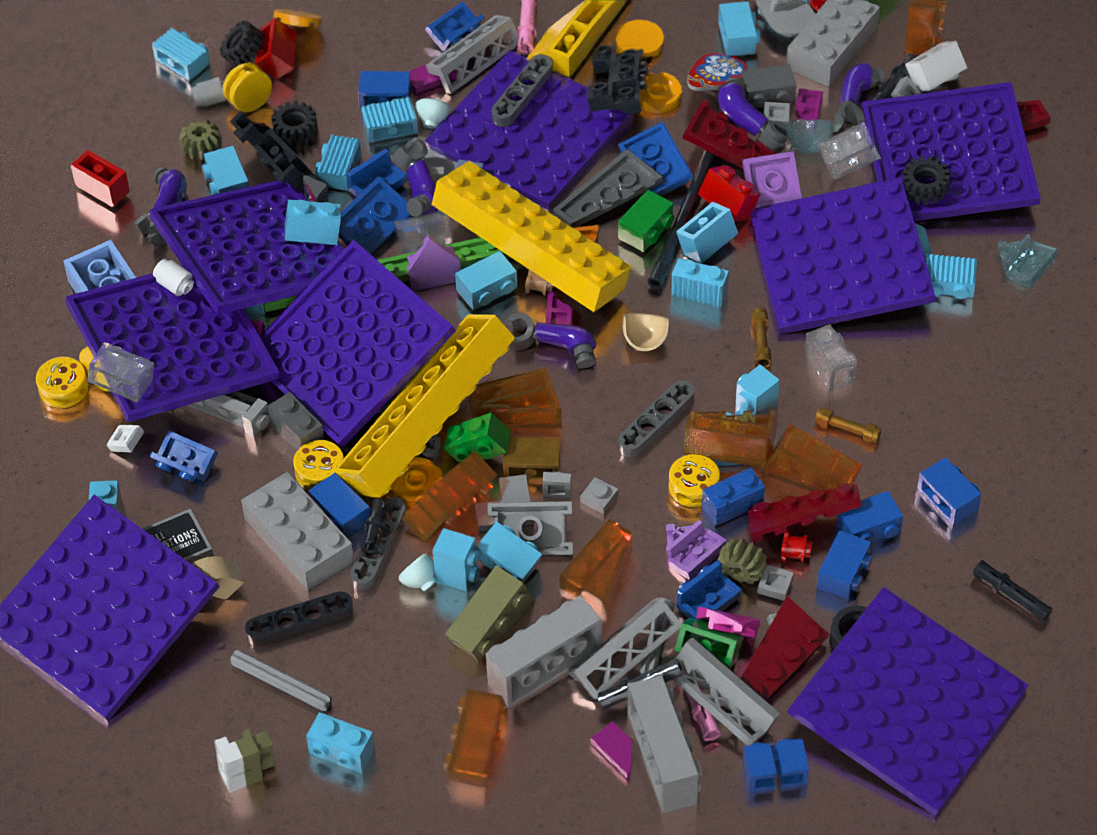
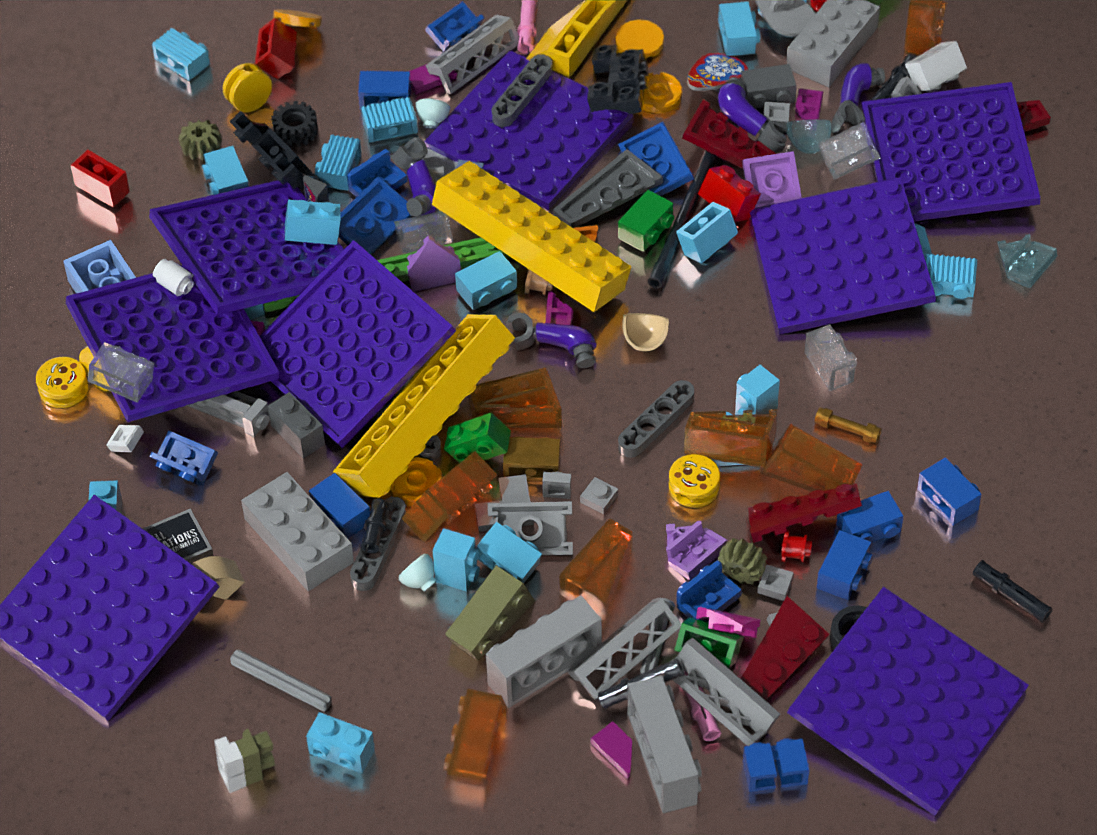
piece [134,167,188,248] -> none
light grey brick [191,77,226,107] -> none
black tyre [219,20,264,67] -> none
black beam [245,591,354,646] -> none
yellow head [293,440,344,491] -> none
medium azure brick [671,258,729,308] -> none
blue brick [702,468,765,526] -> none
pearl gold bar [751,308,772,368] -> none
black tyre [903,156,950,205] -> none

